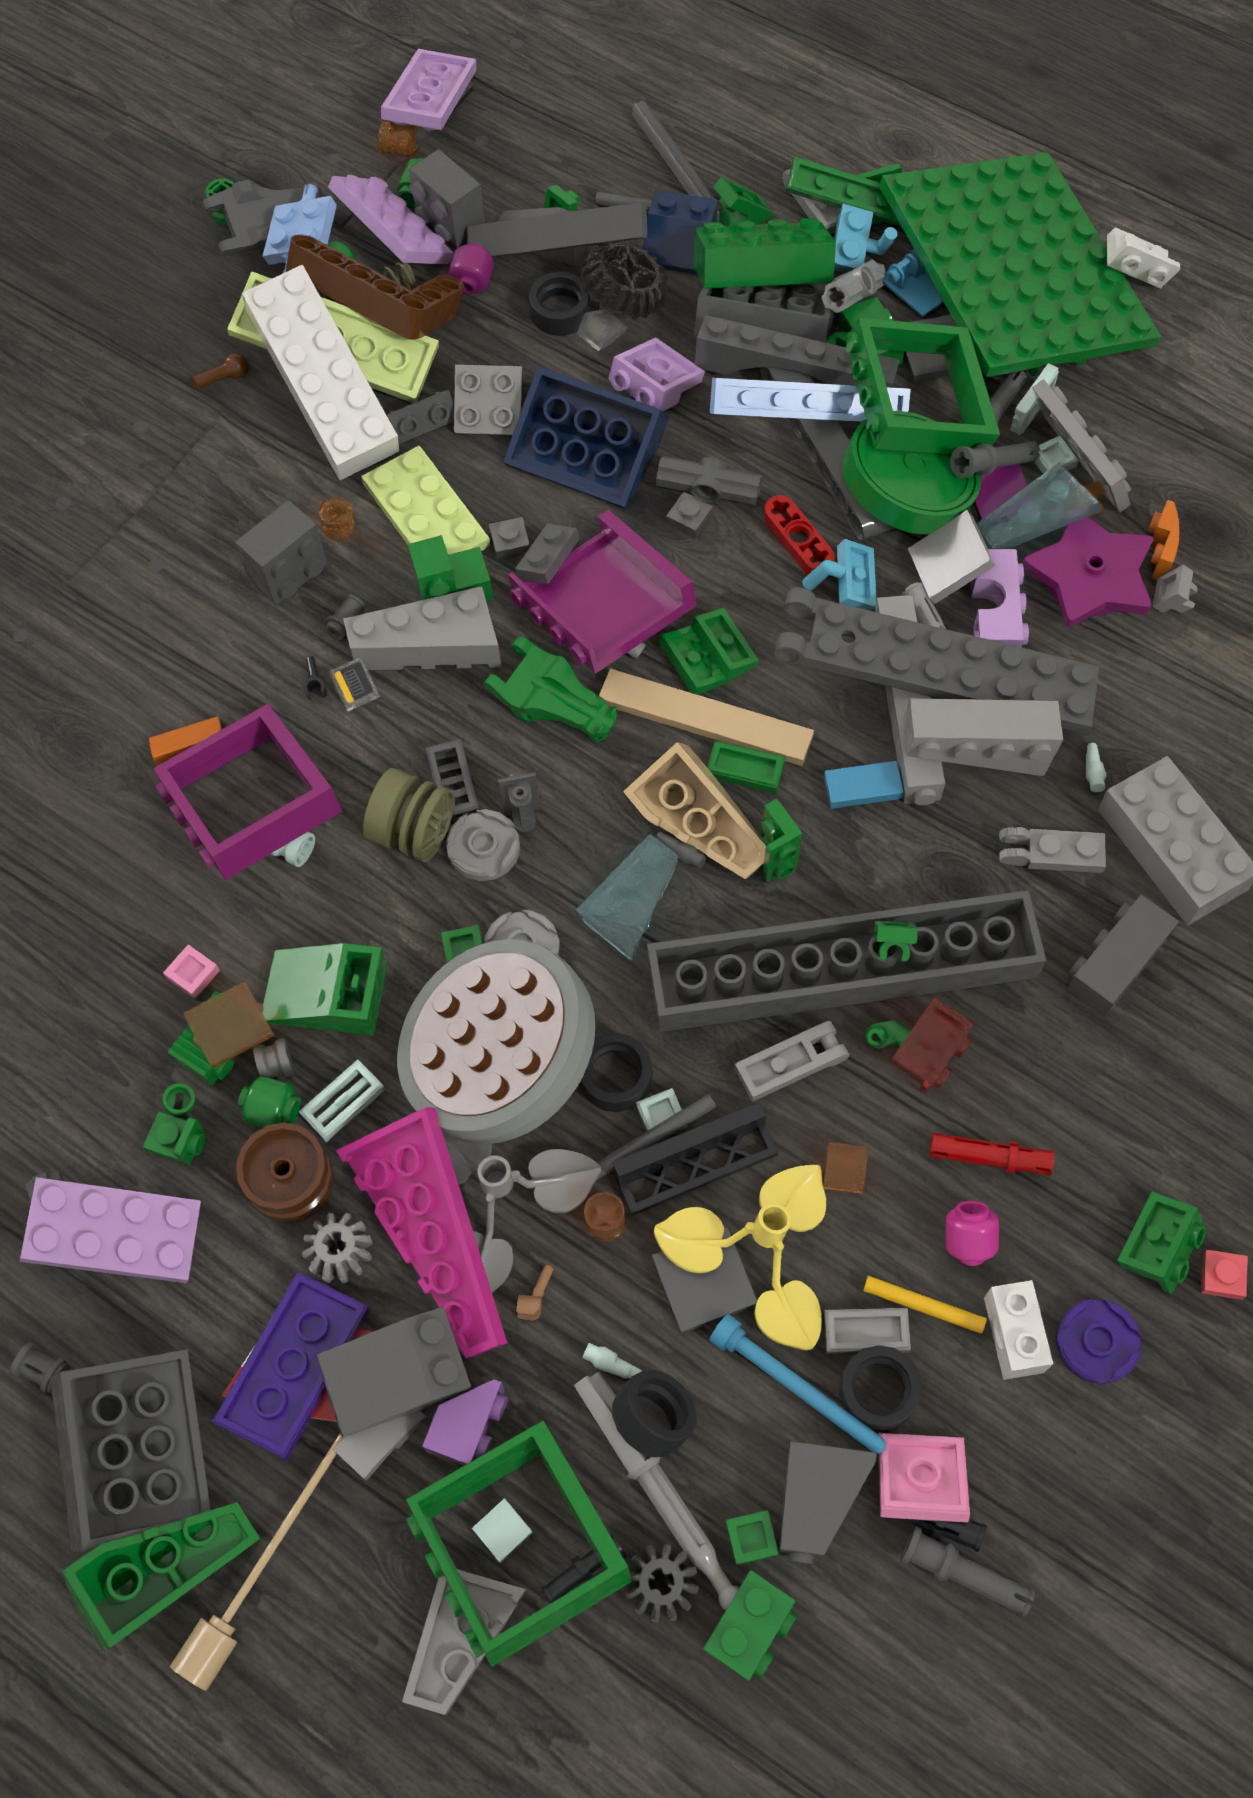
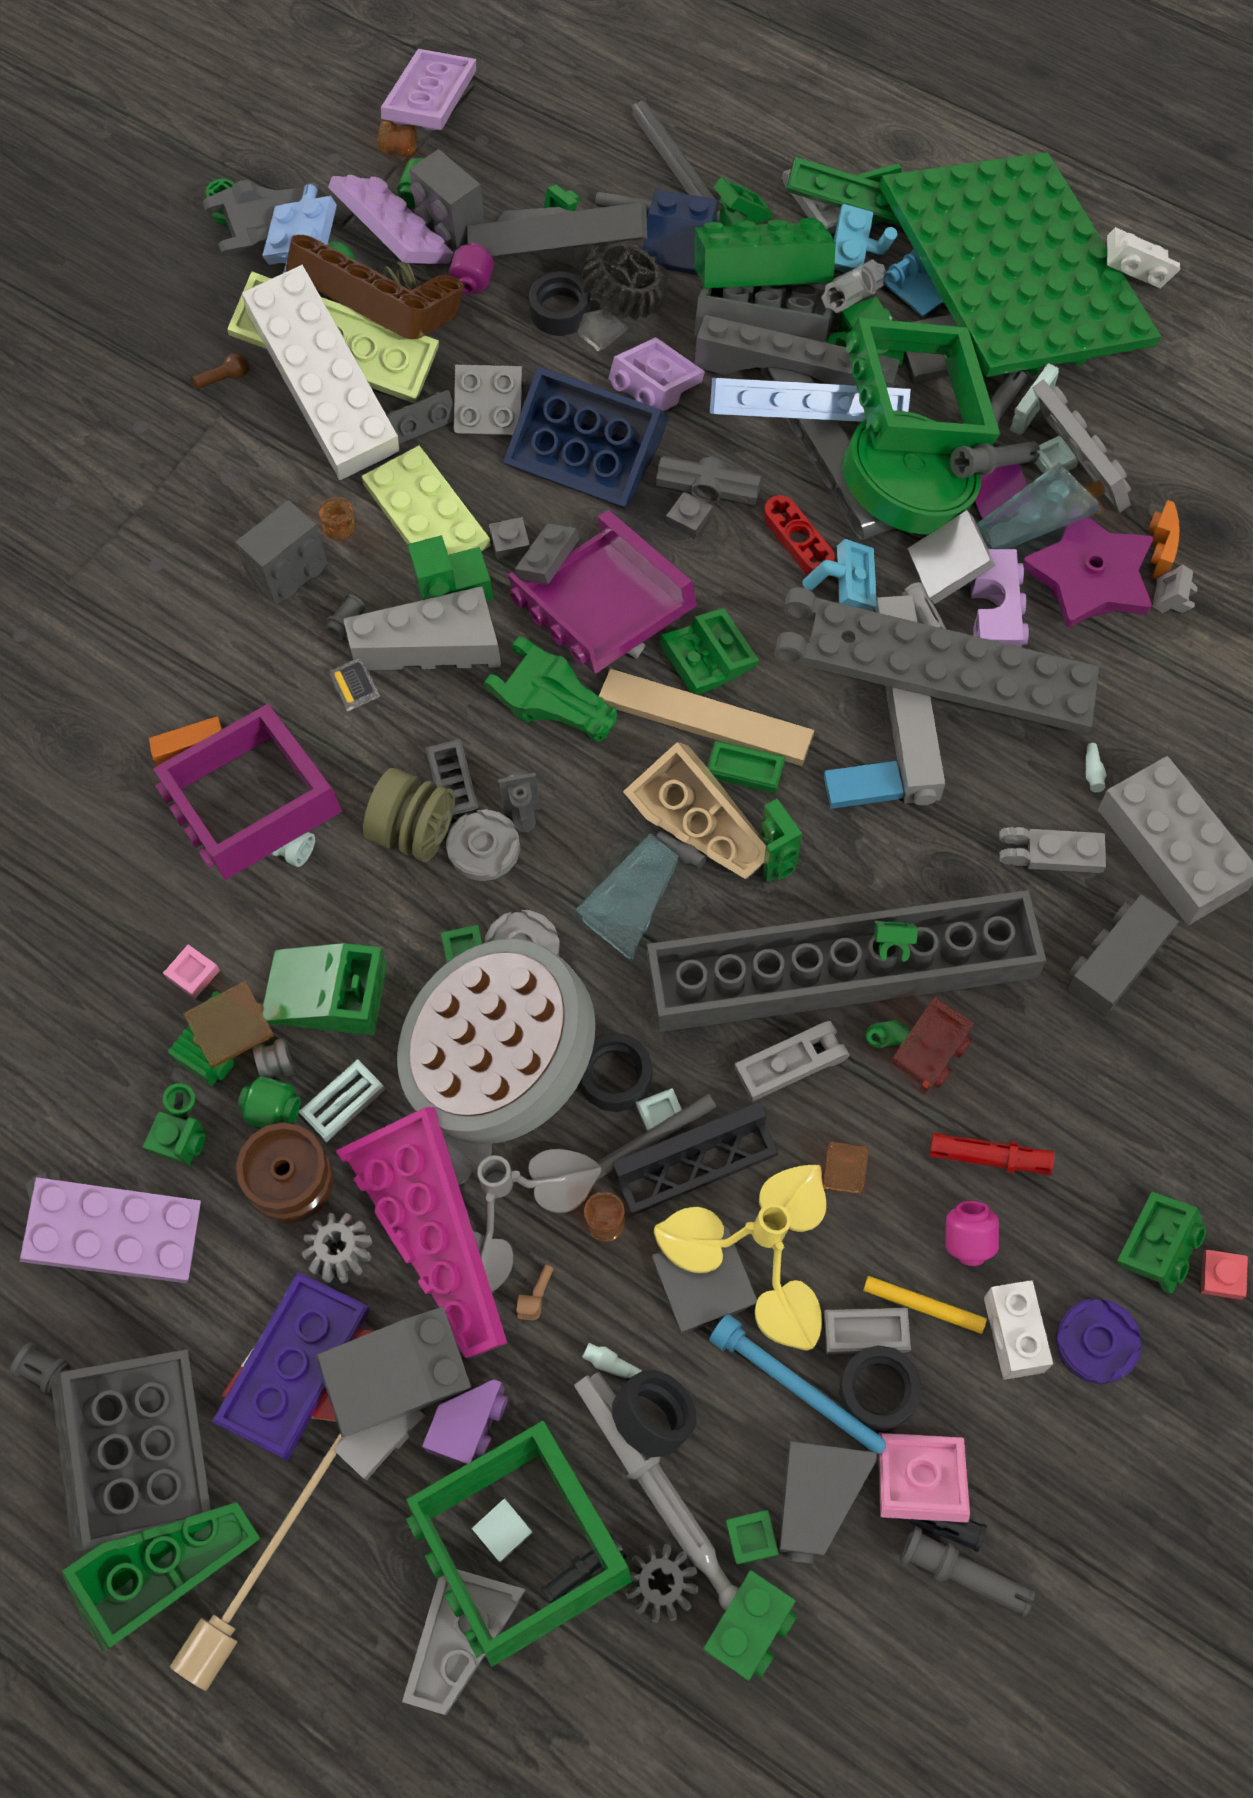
black hand [303,656,327,701] -> none
light grey wedge [903,698,1063,776] -> none

